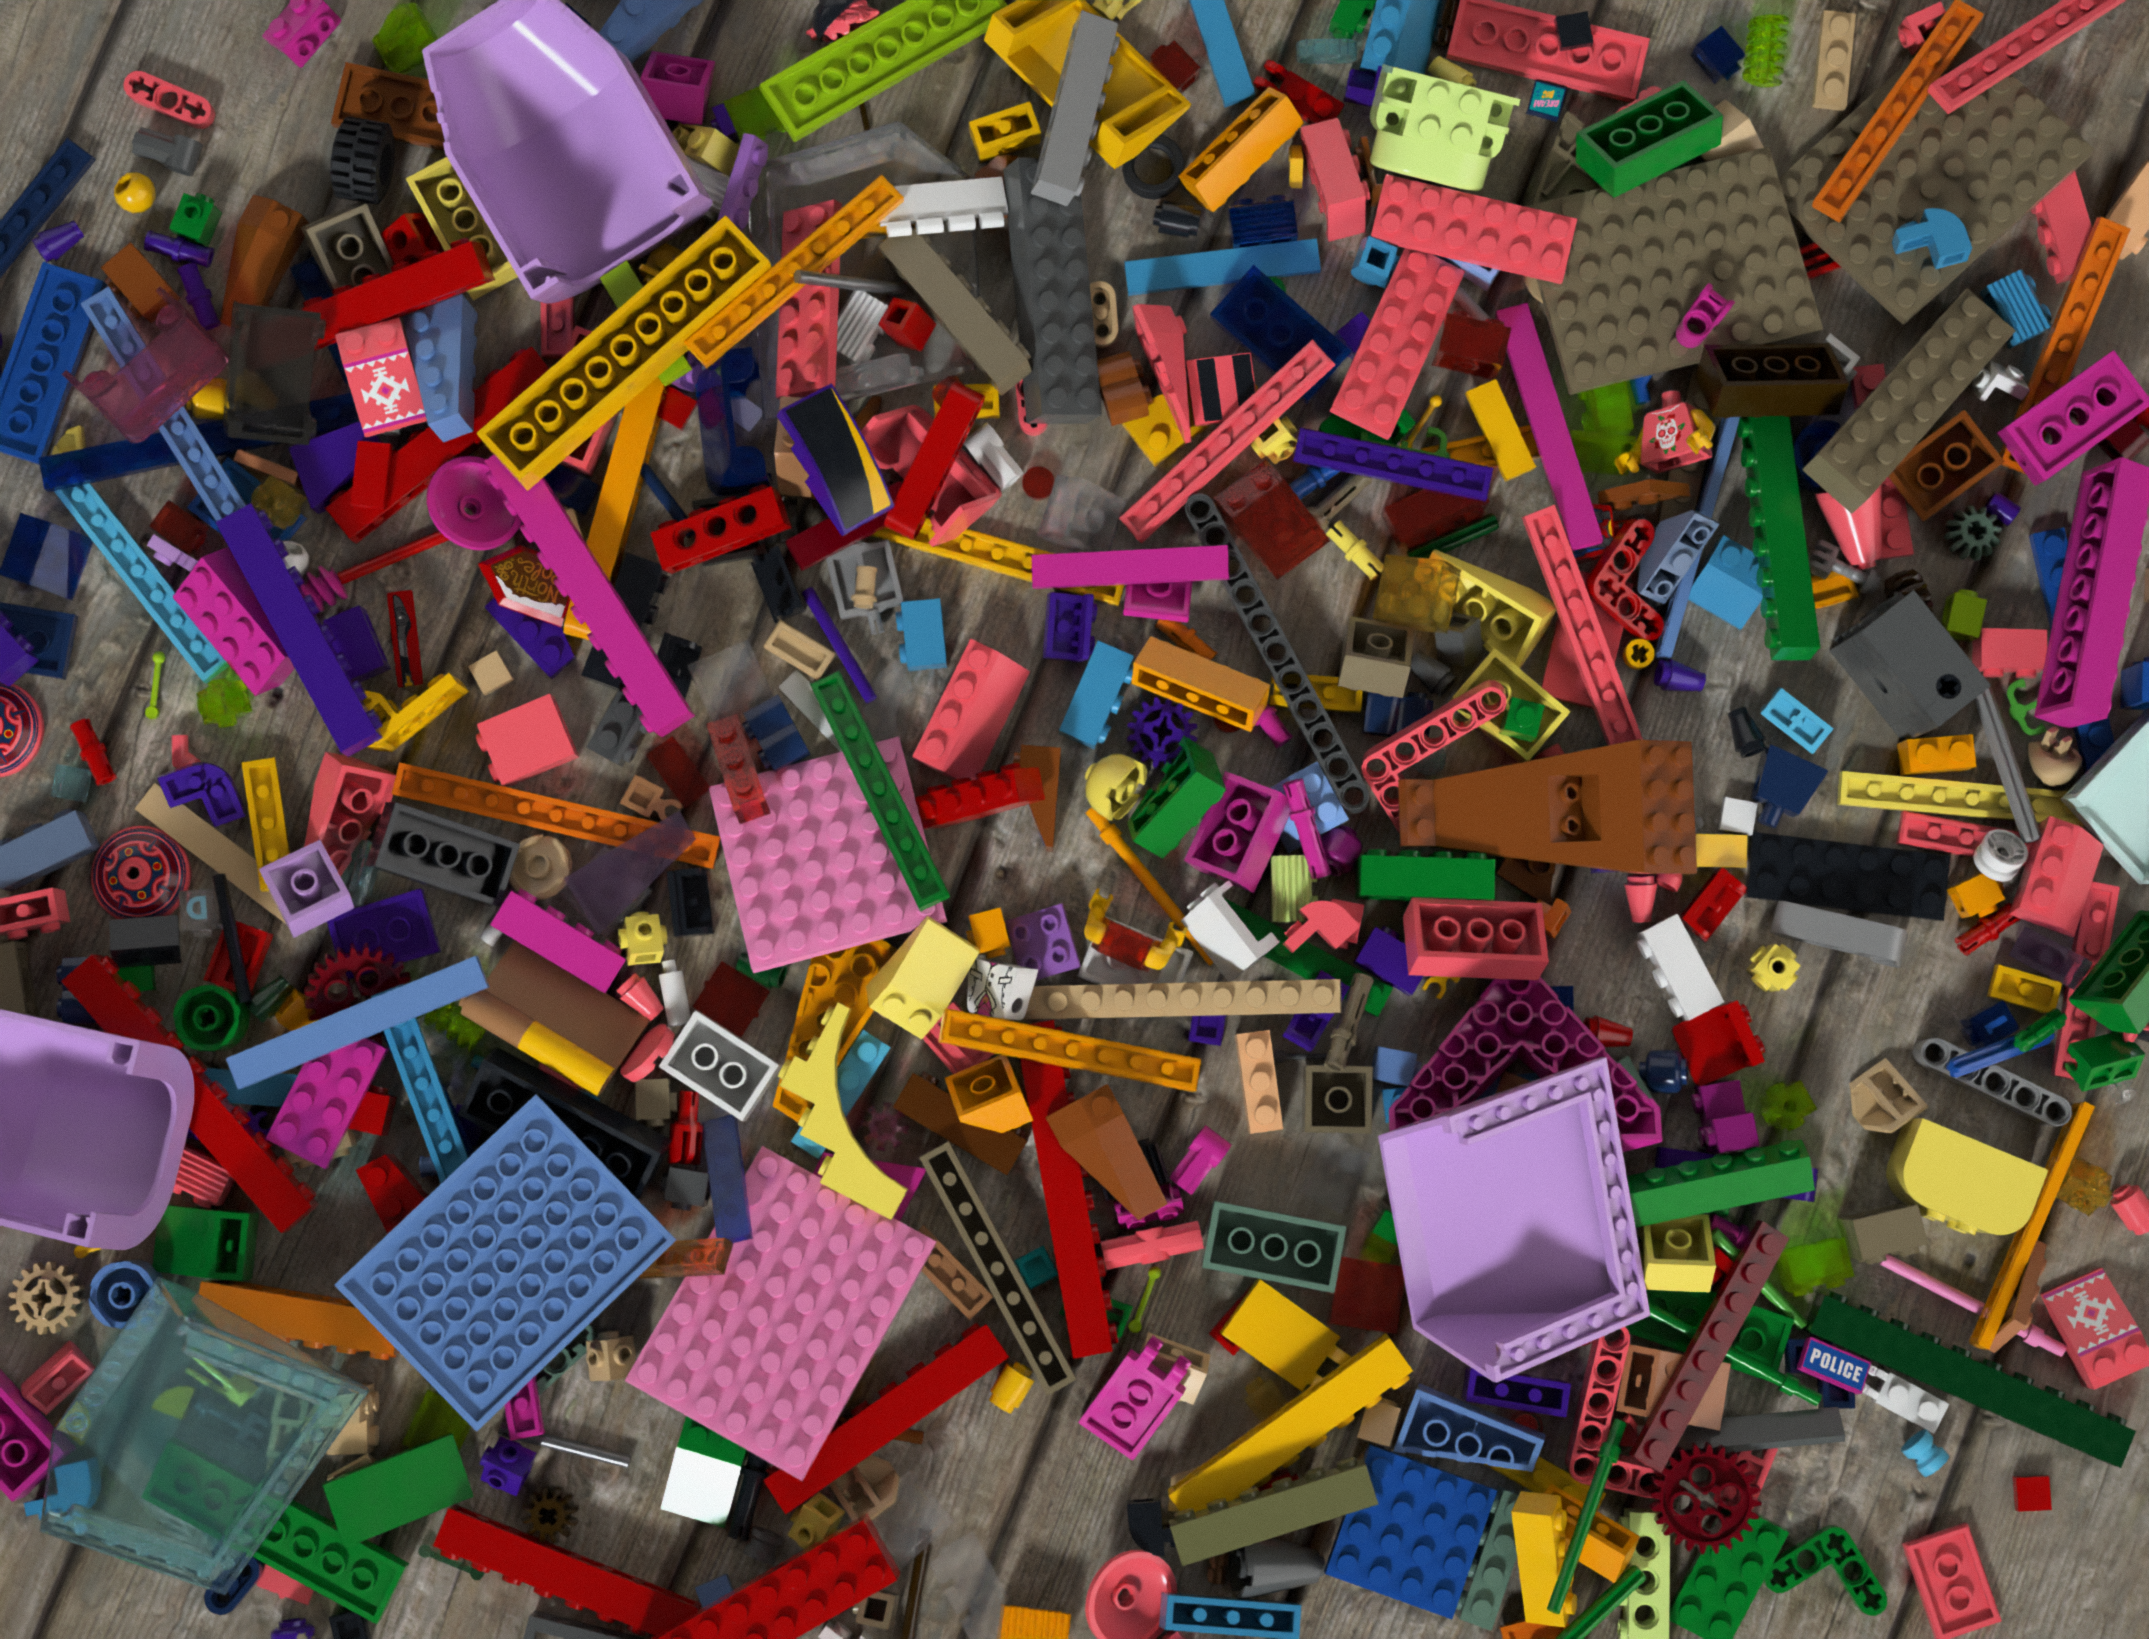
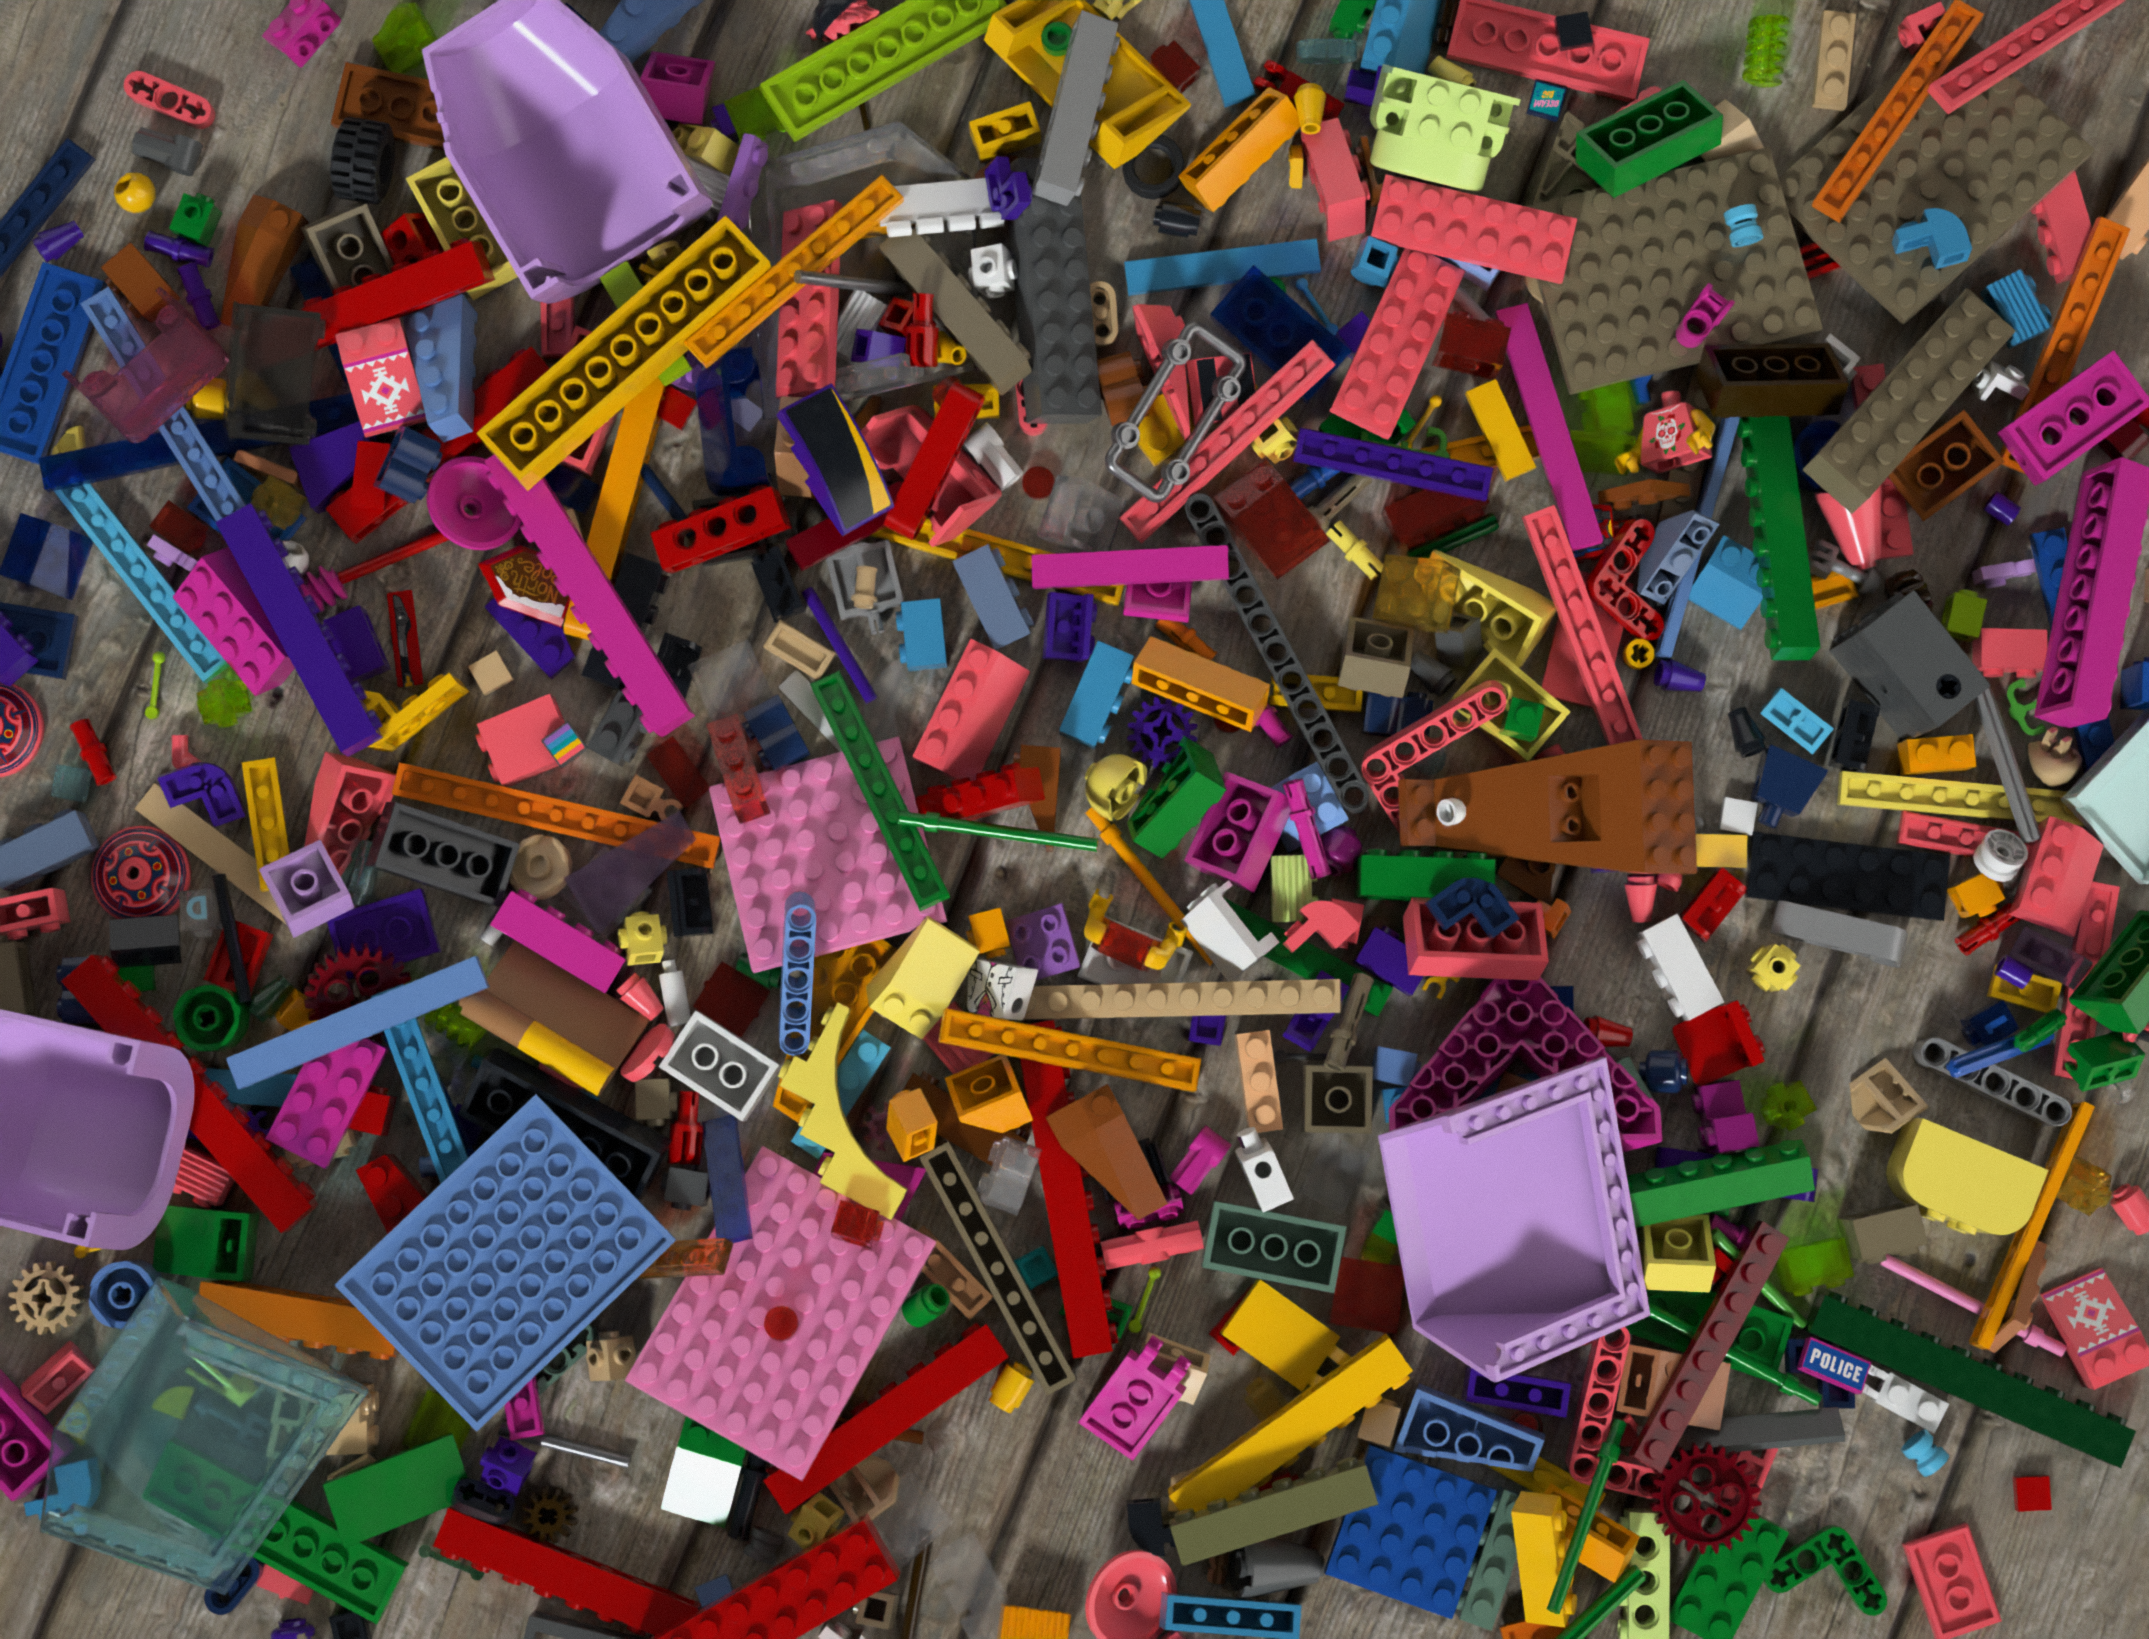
clear blue brick [1228,195,1298,249] -> none
clear blue brick [1690,25,1746,84] -> none
sand green gear [1943,505,2002,561] -> none
none -> dark blue brick [373,426,442,504]
none -> black beam [451,1478,516,1526]
none -> tile [541,721,589,768]
none -> light yellow tile [647,241,684,269]
none -> clear red tile [764,1306,799,1342]
none -> medium blue beam [778,891,816,1056]
none -> clear red brick [831,1200,885,1249]
none -> dark purple brick [850,329,906,370]
none -> light orange brick [886,1088,938,1162]
none -> green bar [898,811,1098,852]
none -> green brick [902,1284,950,1328]
none -> red arm [905,293,939,367]
none -> yellow cone [938,331,967,365]
none -> sand blue brick [952,544,1034,650]
none -> white brick [968,243,1018,298]
none -> clear brick [977,1136,1042,1216]
none -> dark purple plate [984,156,1032,220]
none -> green tile [1041,21,1072,56]
none -> flat silver bar [1105,321,1246,503]
none -> white torso [1235,1127,1294,1212]
none -> yellow cone [1294,83,1326,134]
none -> dark azure hinge [1296,278,1338,337]
none -> dark blue plate [1425,878,1520,939]
none -> white hinge [1437,798,1466,826]
none -> medium azure wheel [1723,204,1764,247]
none -> black hinge [1828,699,1880,773]
none -> lavender plate [1972,559,2037,588]
none -> dark purple hinge [1994,955,2034,989]

